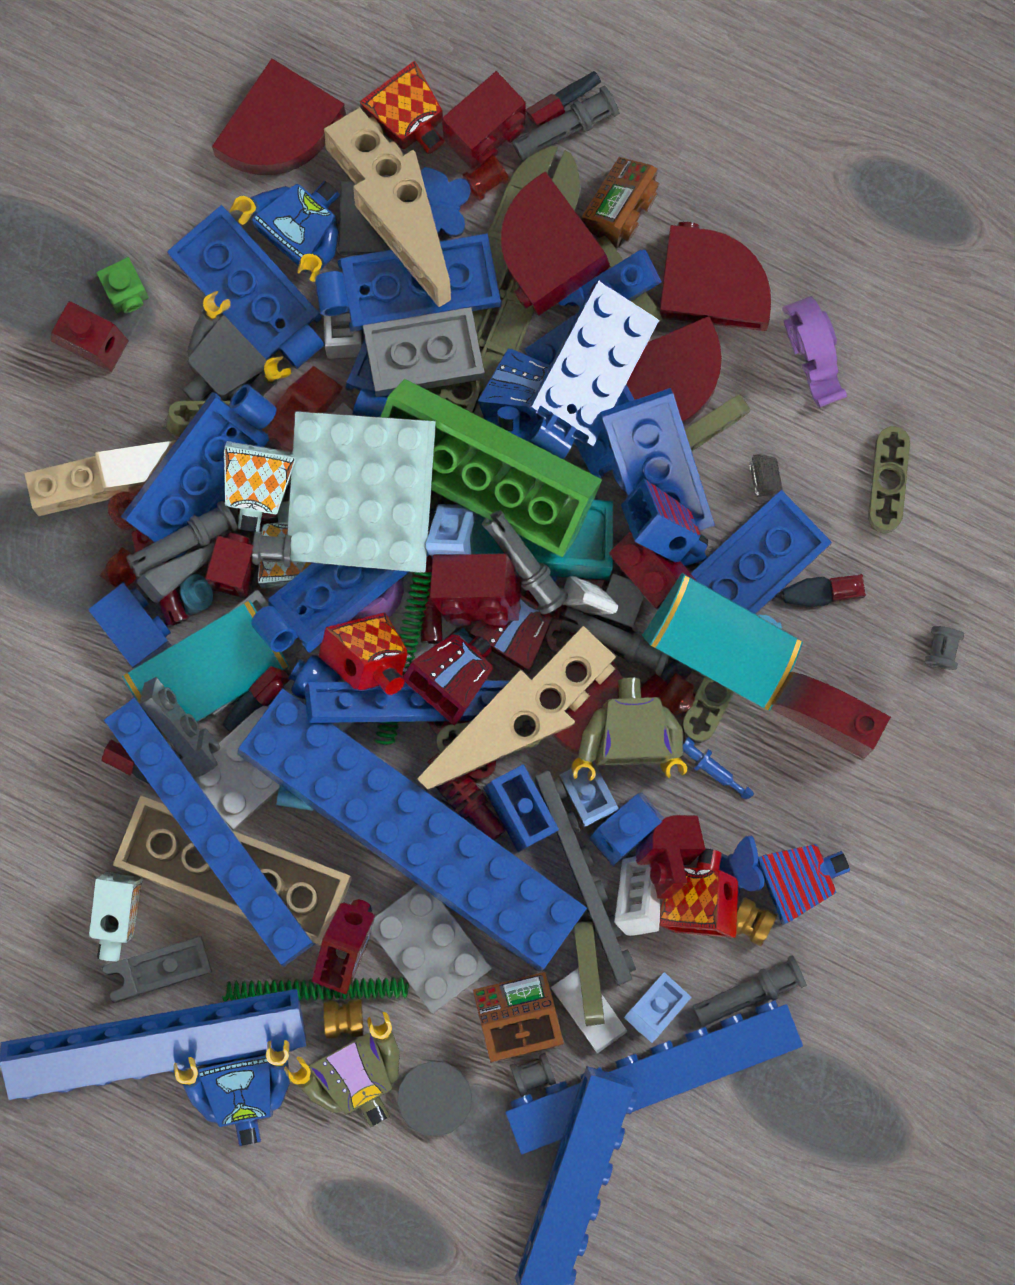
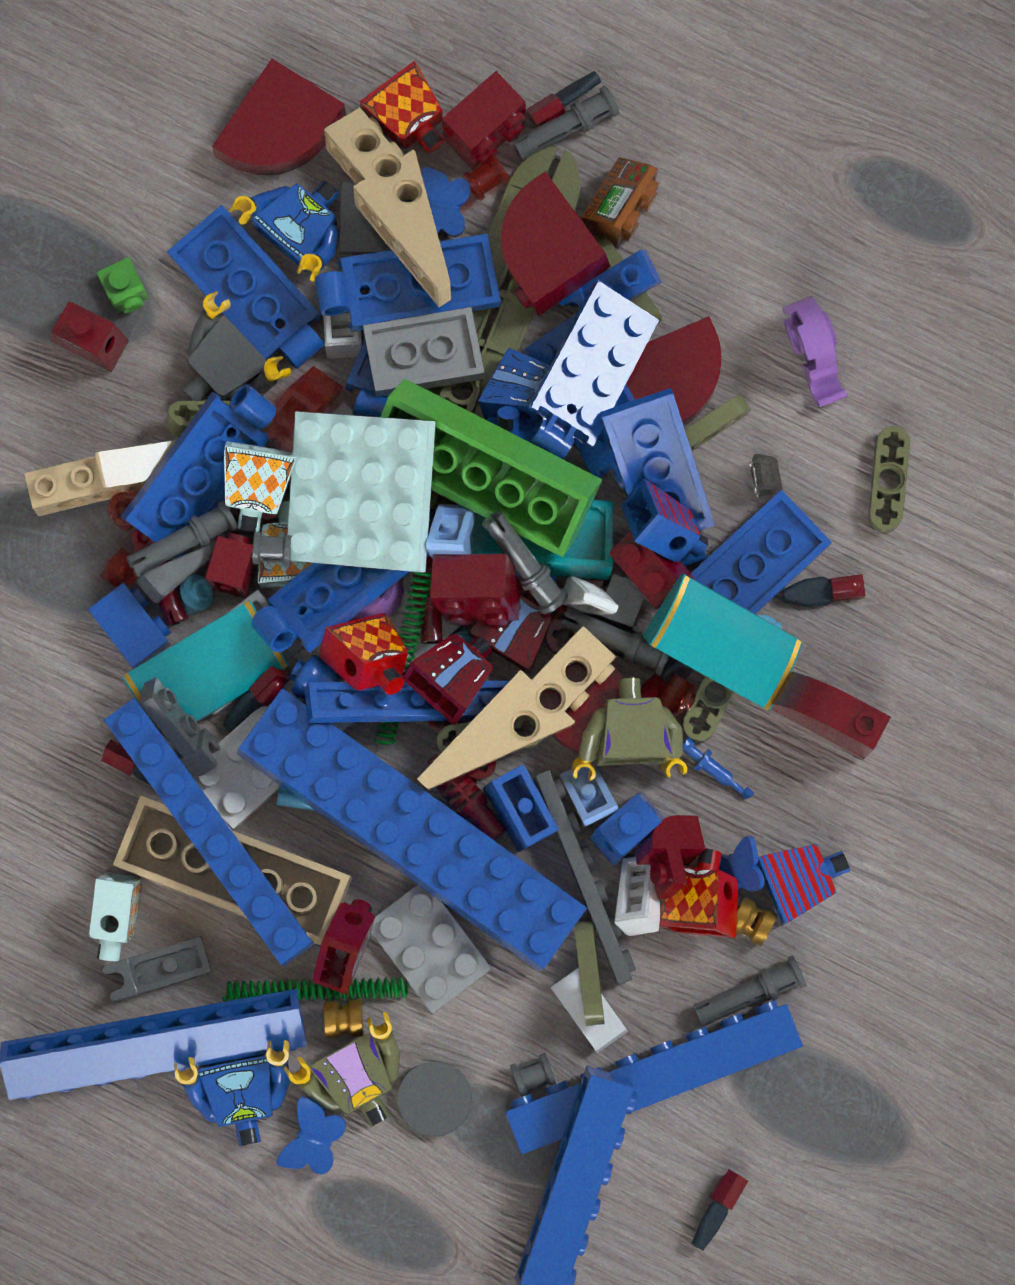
dark orange slope [473,972,564,1063] -> none
light blue slope [624,972,692,1043] -> none
dark red brick [659,222,771,331] -> none
dark grey bush [924,626,965,670] -> none
none -> blue animal [276,1097,346,1175]
none -> piece [691,1169,748,1251]

